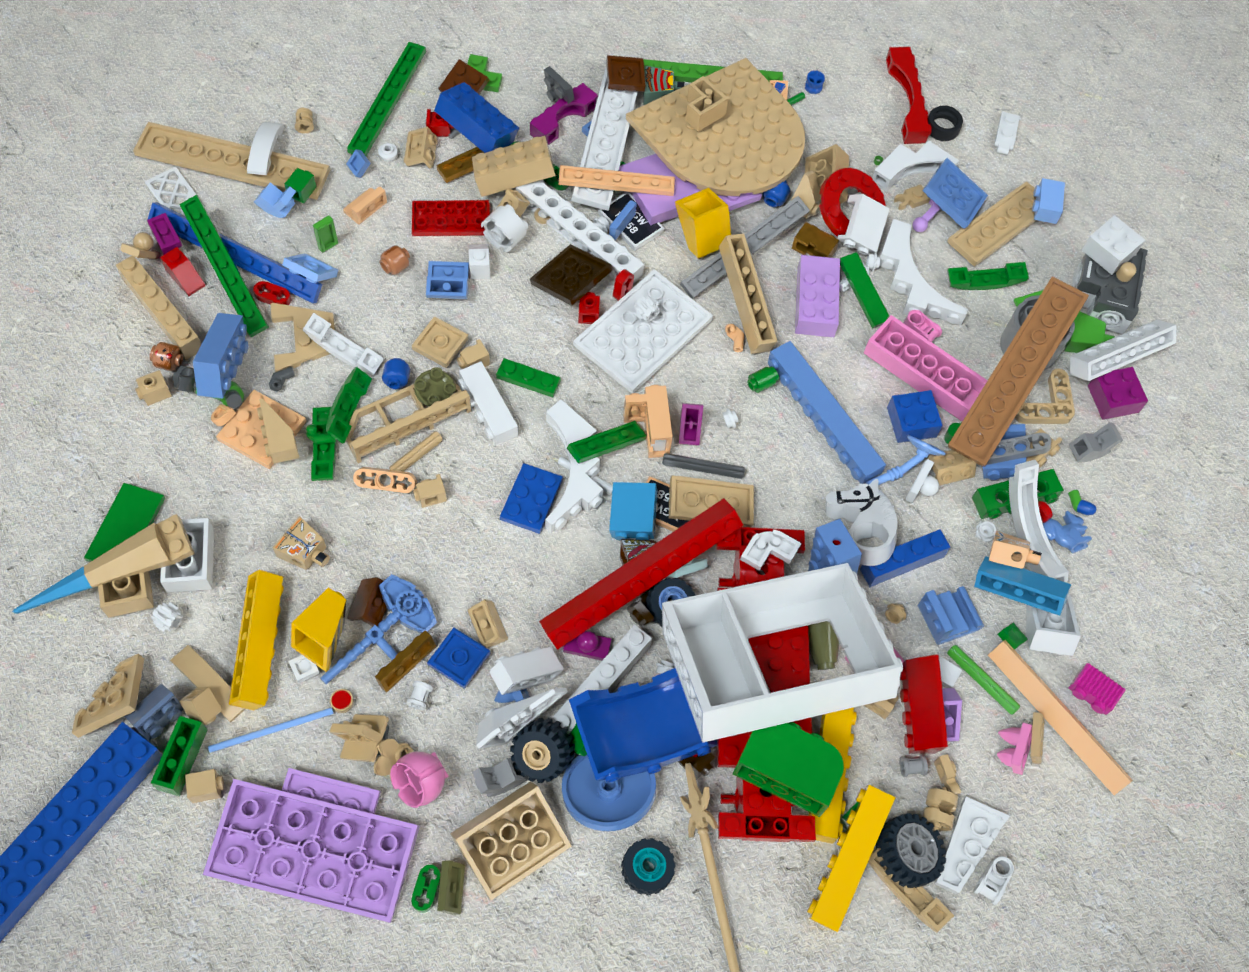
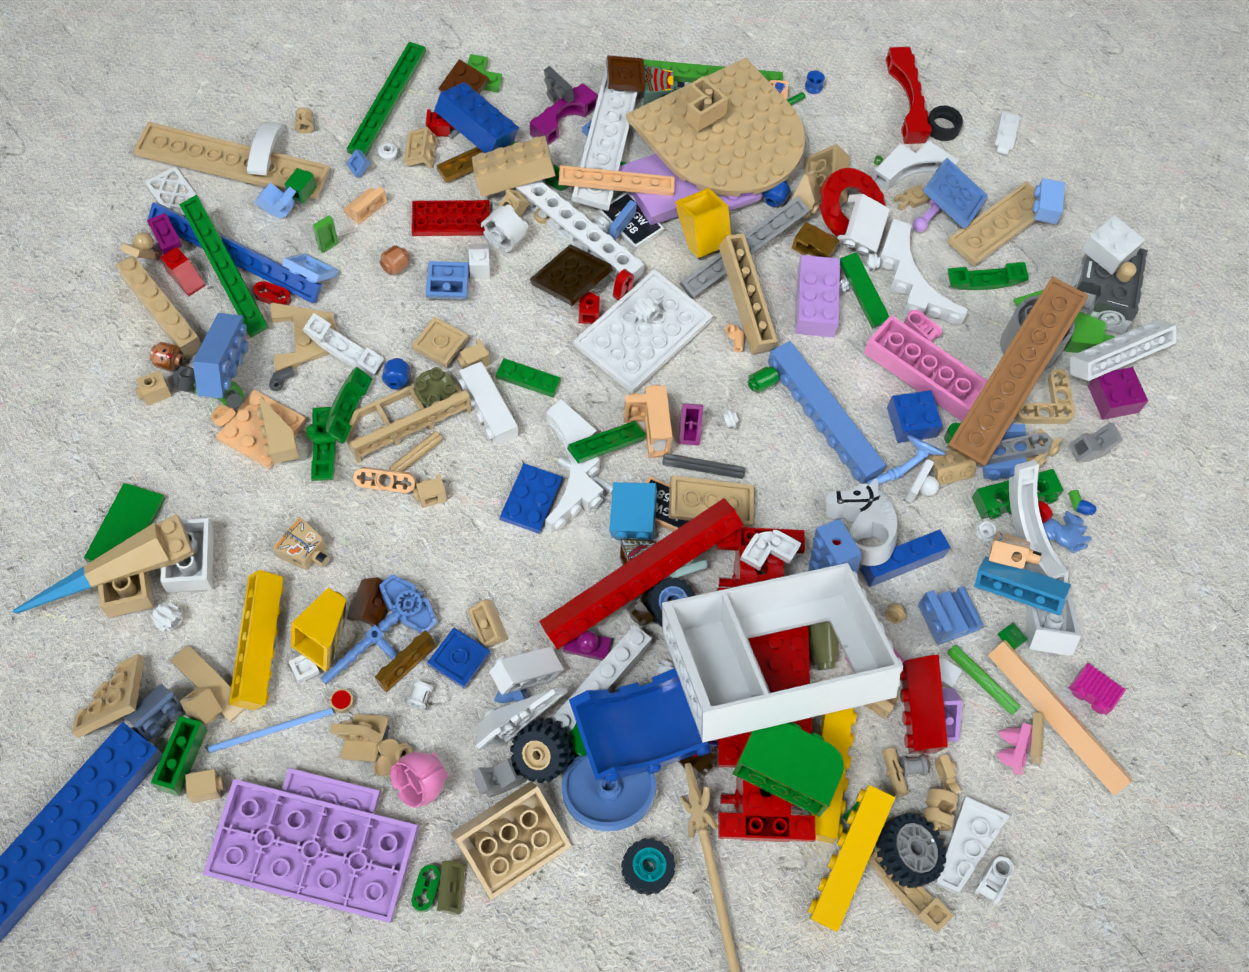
none -> tan pin [881,748,909,797]

